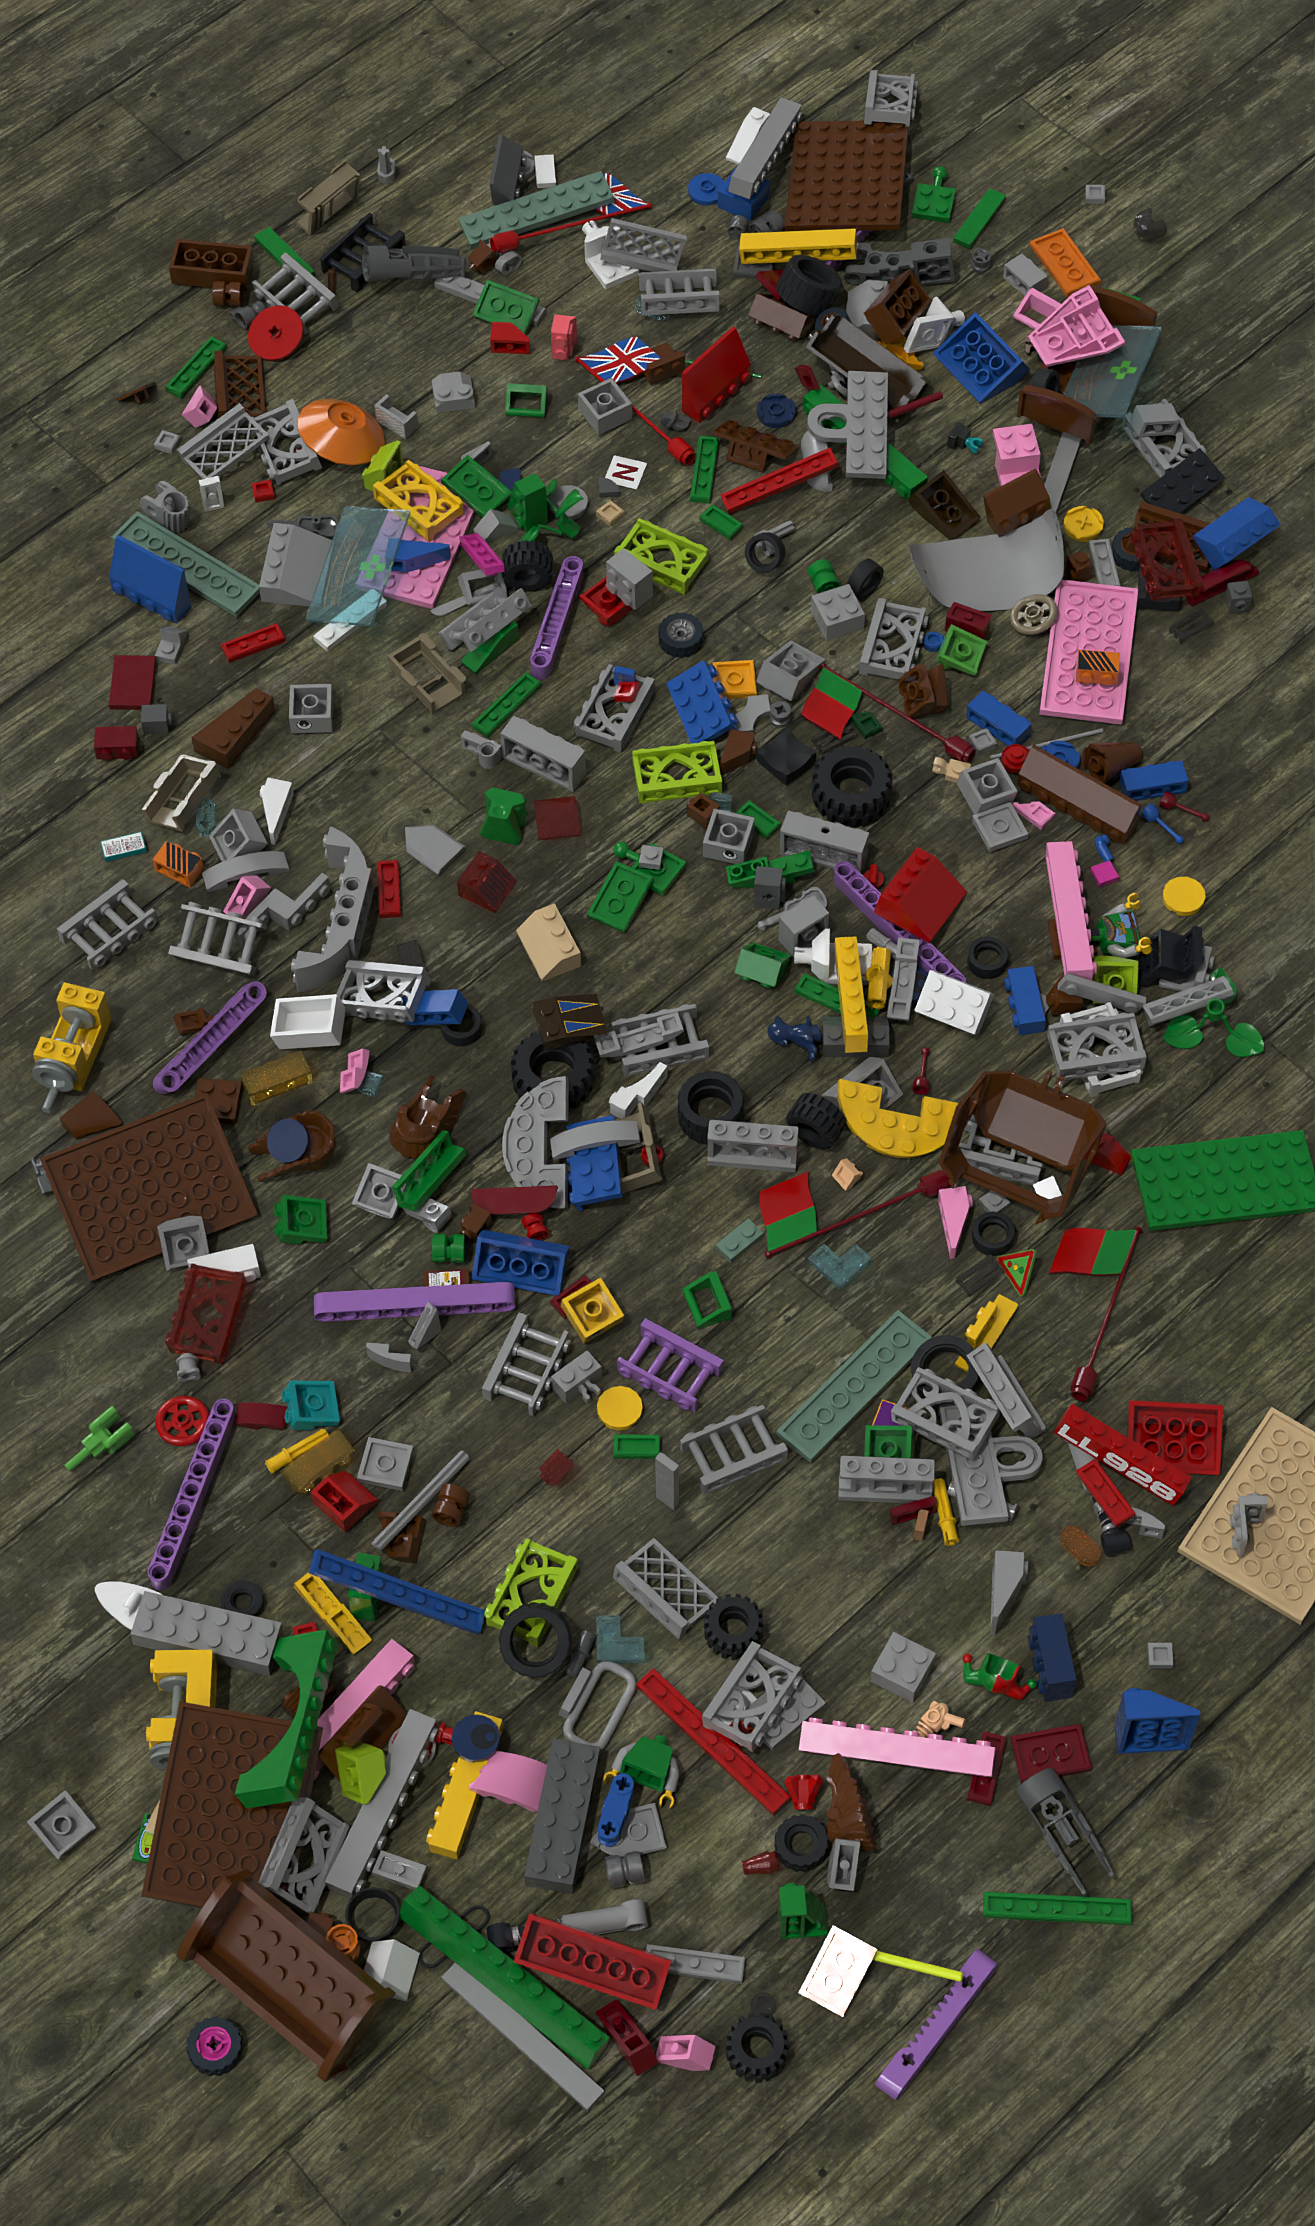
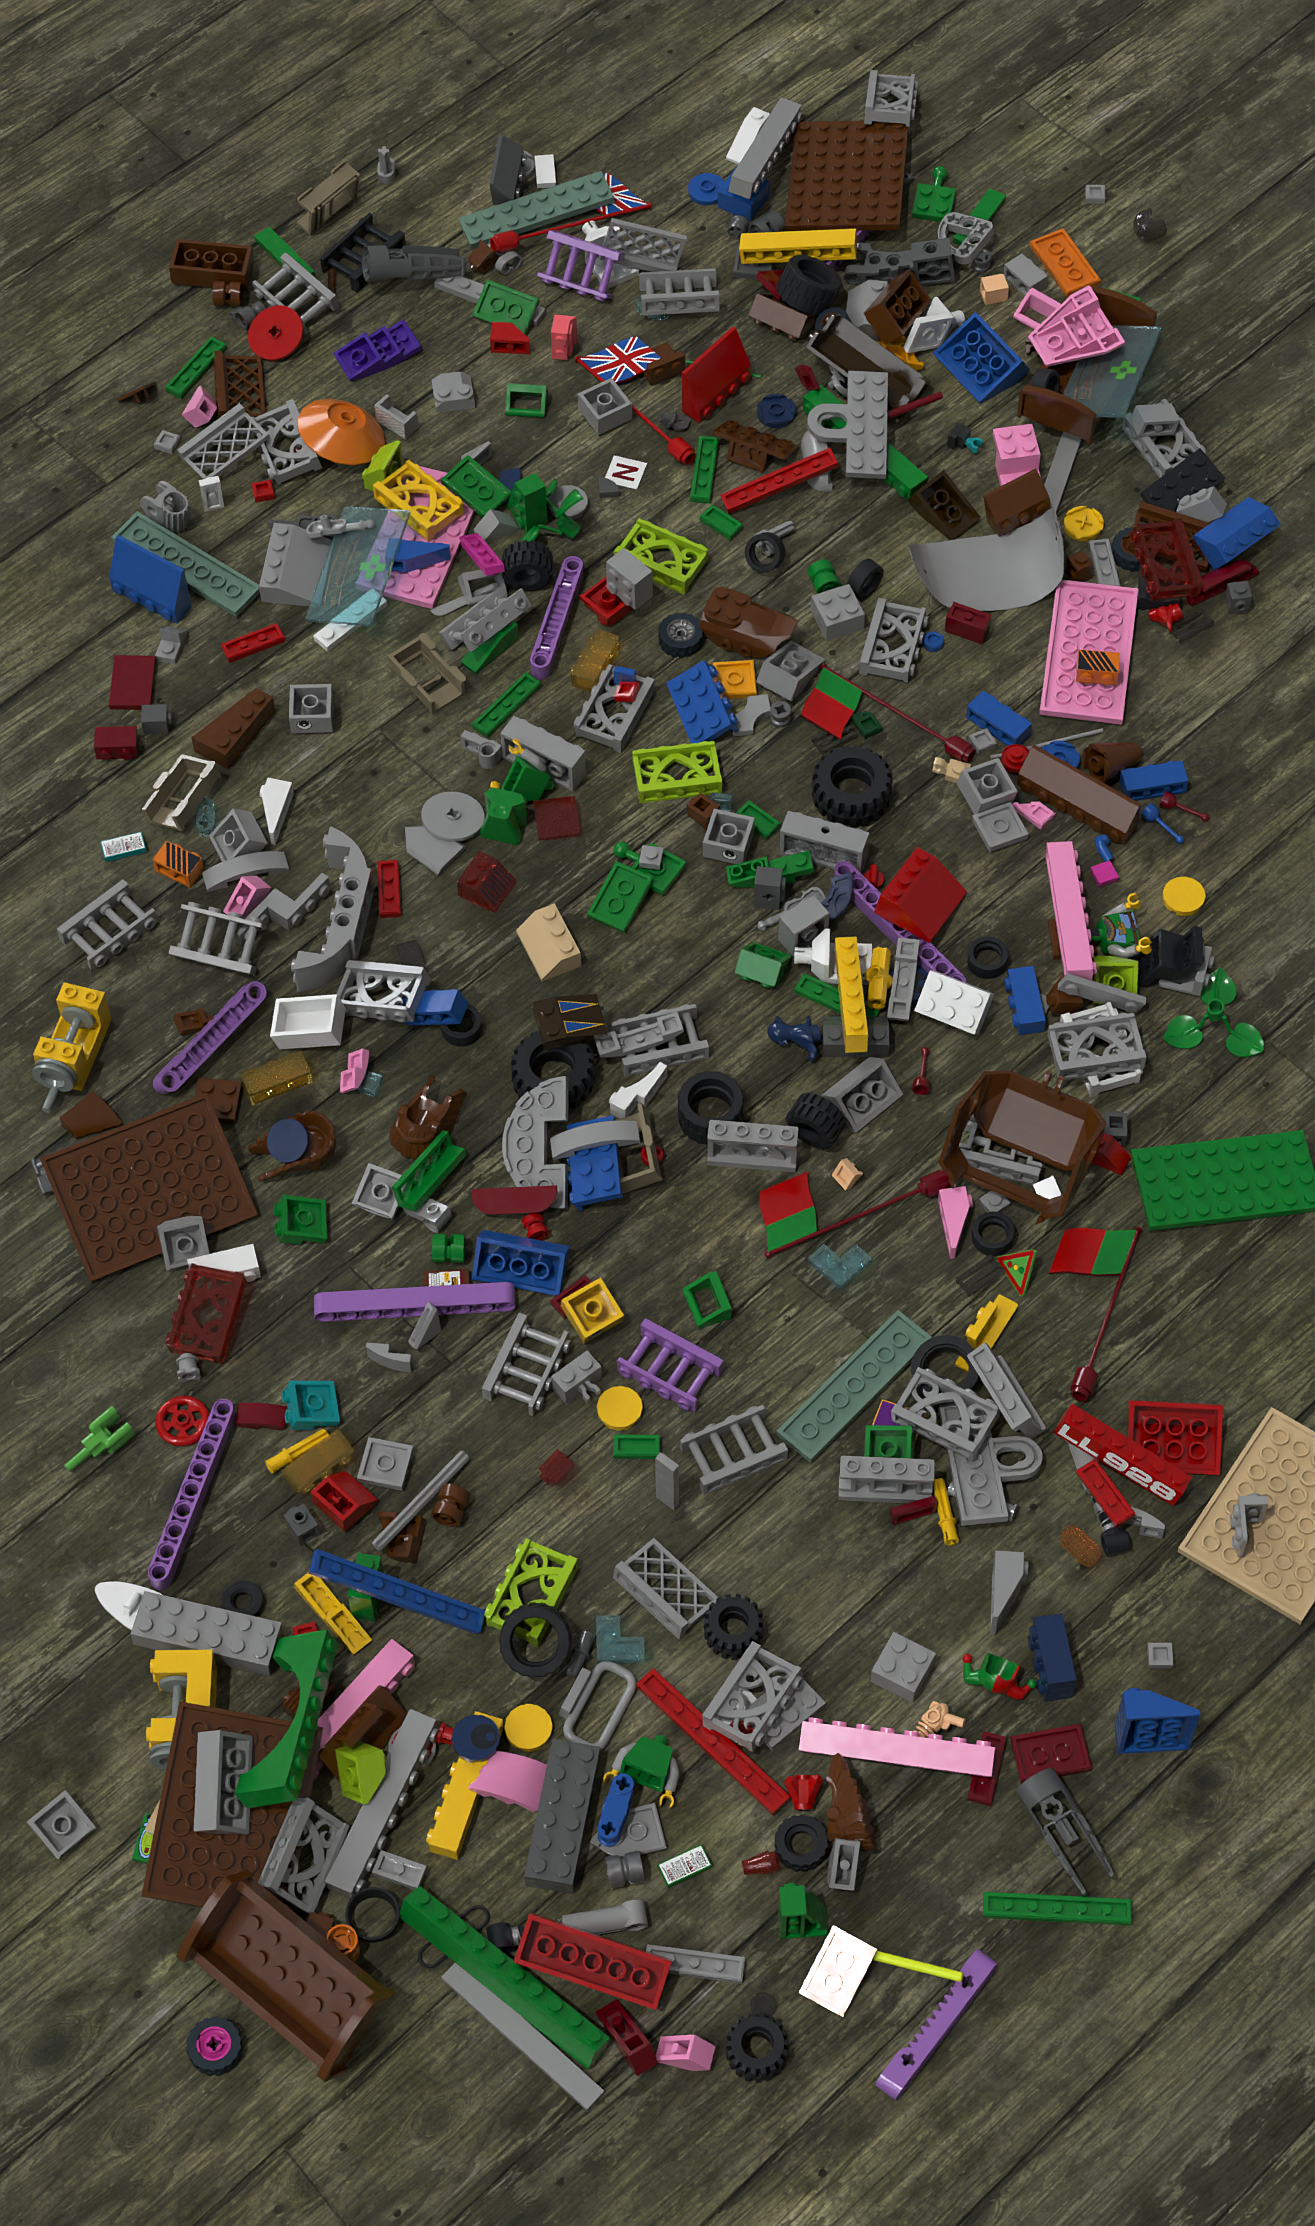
white slope [364,1940,420,2001] -> none
reddish brown brick [459,1203,492,1243] -> none
tan tile [596,500,624,527] -> none
sand green plate [715,1218,764,1264] -> none
reddish brown slope [720,729,758,775] -> none
black brick [757,728,816,786] -> none
yellow plate [837,1079,959,1158] -> none
light grey axle [866,928,897,959] -> none
reddish brown piece [898,663,948,719] -> none
medium nougat tile [914,1509,929,1541] -> none
bright green slope [936,624,988,675] -> none
dark tan plate [1010,594,1058,635] -> none
light grey fence [1142,976,1234,1027] -> none
none -> light grey slope [194,1730,253,1835]
none -> dark grey brick [284,1503,320,1546]
none -> light grey piece [306,515,375,538]
none -> dark purple slope [333,319,423,381]
none -> light grey piece [421,792,484,841]
none -> green torso [490,738,554,802]
none -> yellow tile [504,1704,553,1752]
none -> medium lavender fence [537,230,625,301]
none -> clear yellow brick [569,628,620,693]
none -> tile [657,1844,712,1888]
none -> reddish brown slope [699,587,799,659]
none -> dark blue tile [820,872,854,923]
none -> light grey beam [938,212,994,264]
none -> light nougat panel [980,274,1009,305]
none -> dark grey brick [1104,1111,1127,1147]
none -> red animal [1148,603,1183,632]
none -> light grey brick [1176,486,1227,522]

